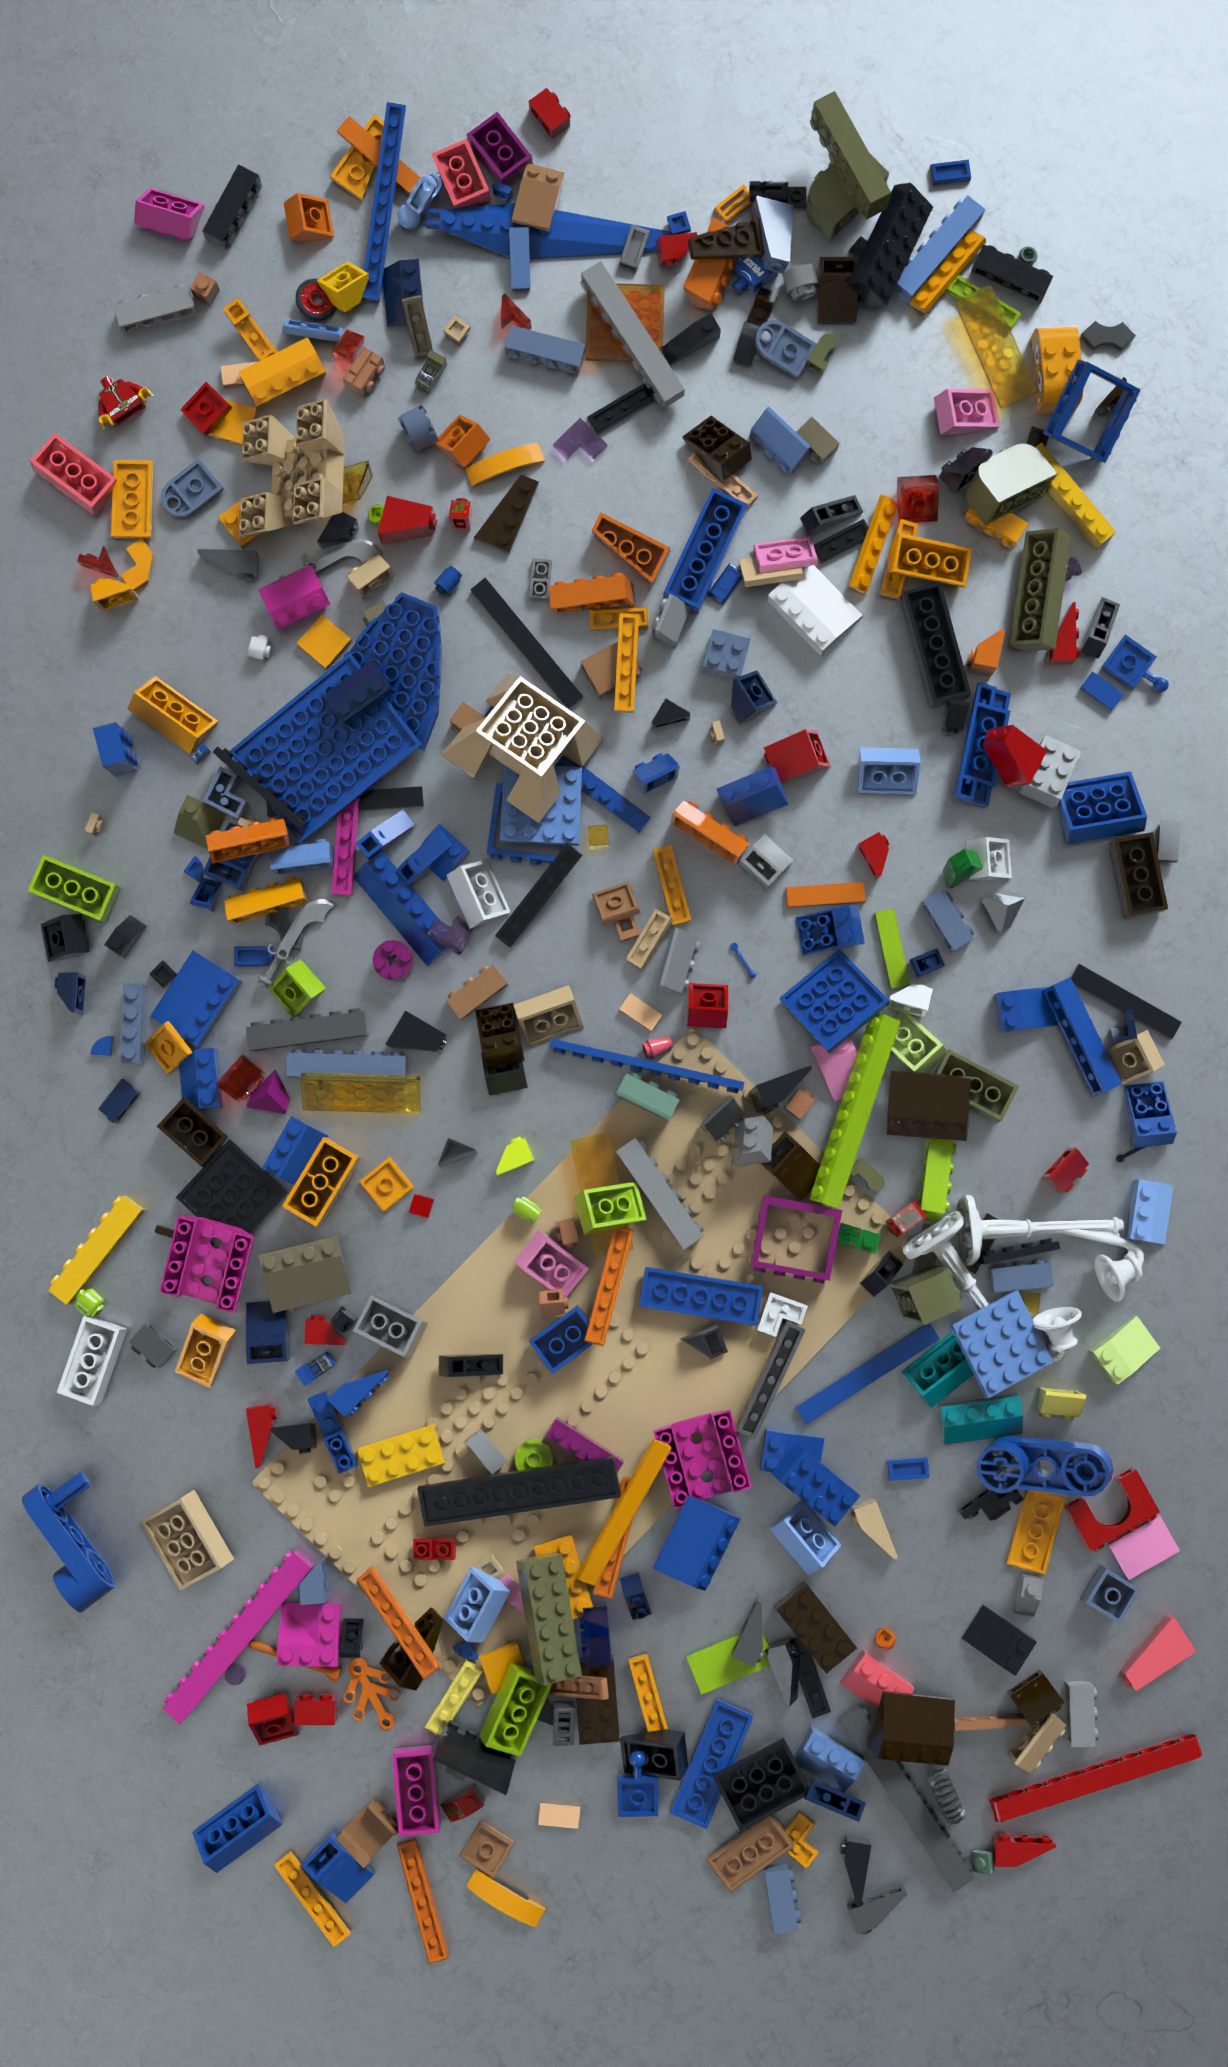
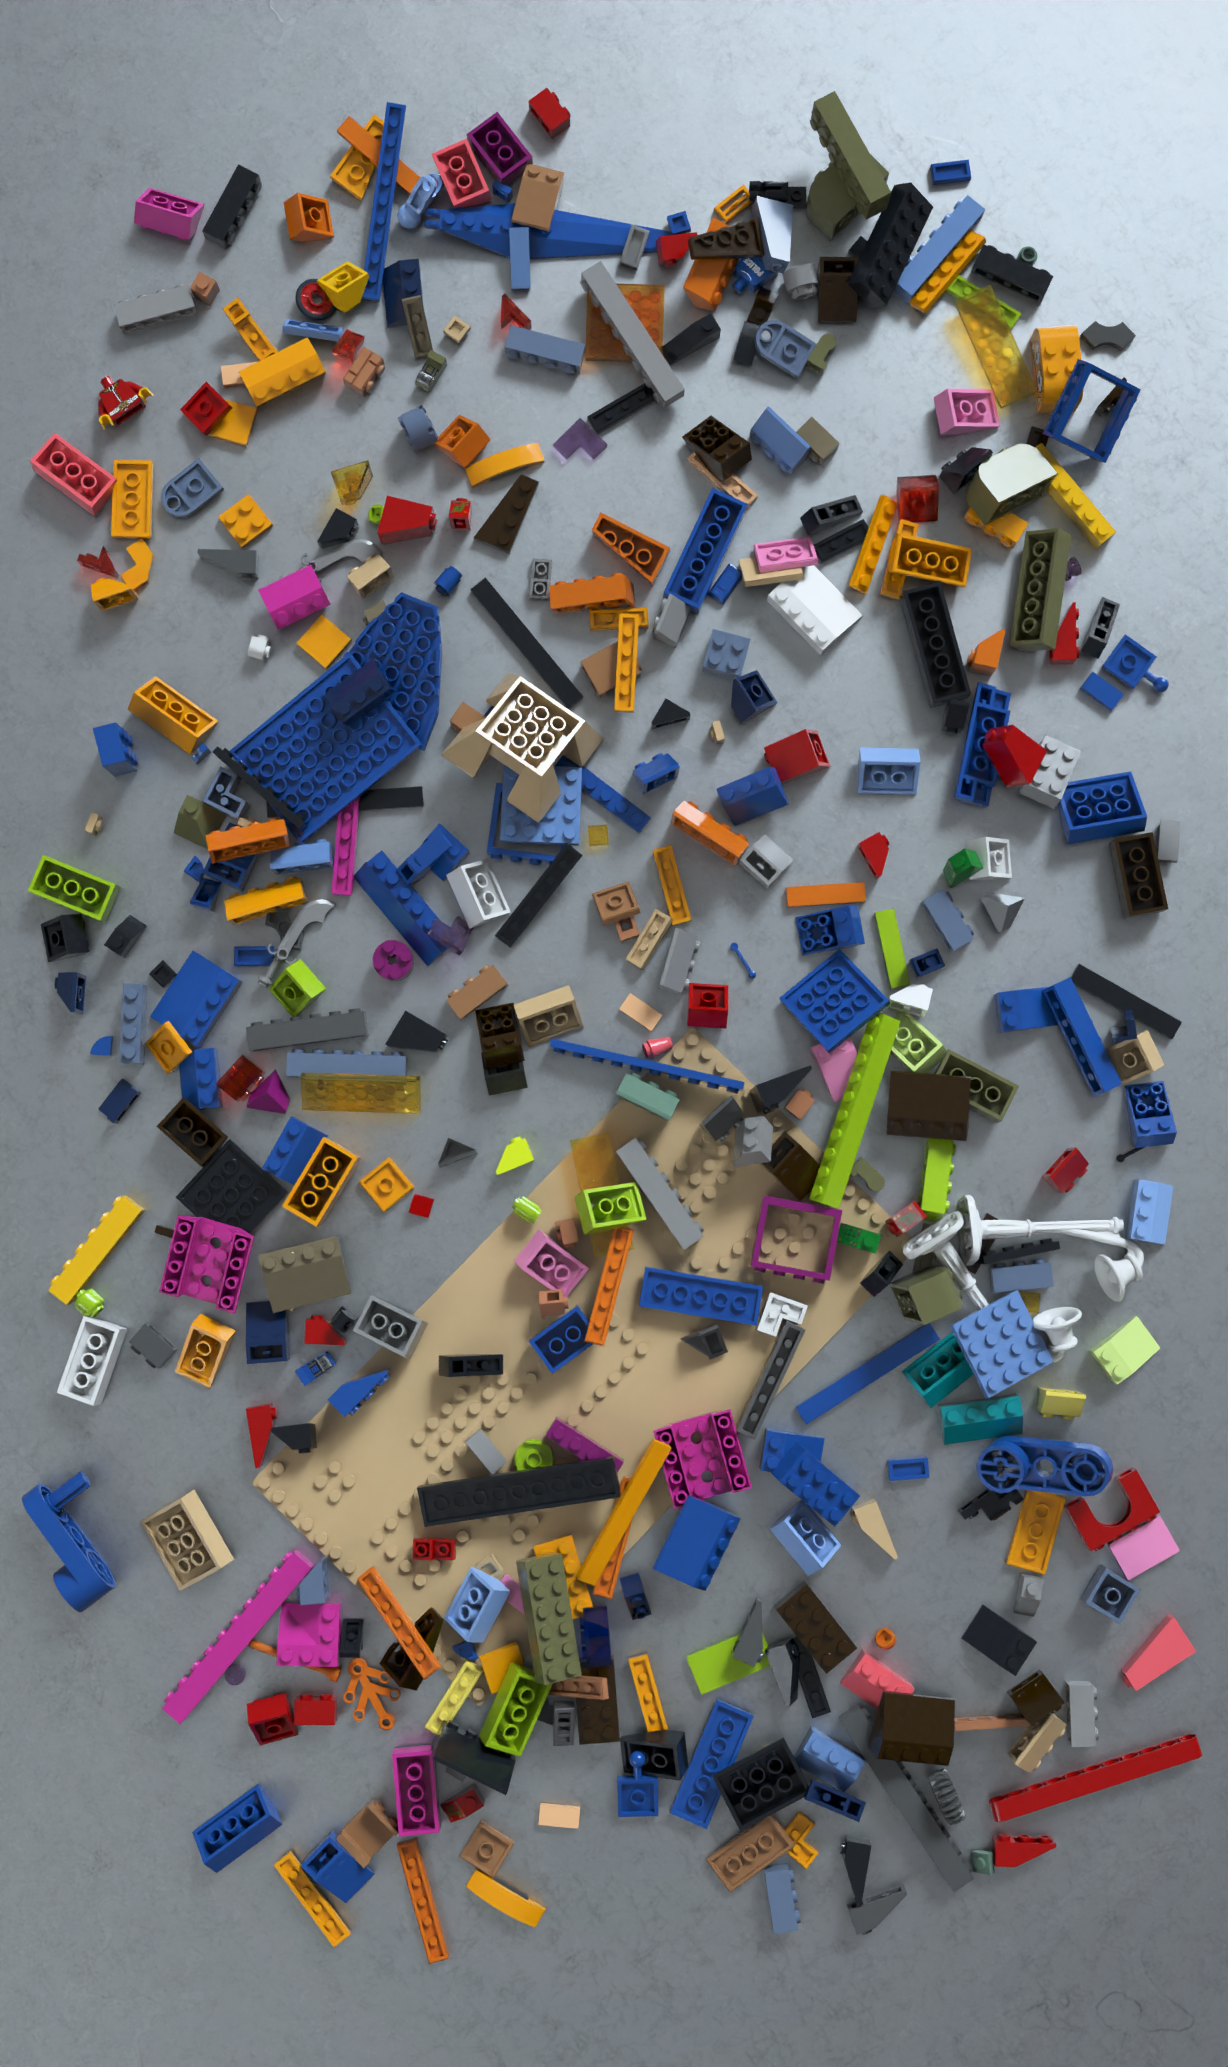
tan slope [239,399,345,538] -> none
blue slope [308,1391,357,1474] -> none
slope [356,810,416,860] -> none
yellow plate [357,1424,445,1487] -> none

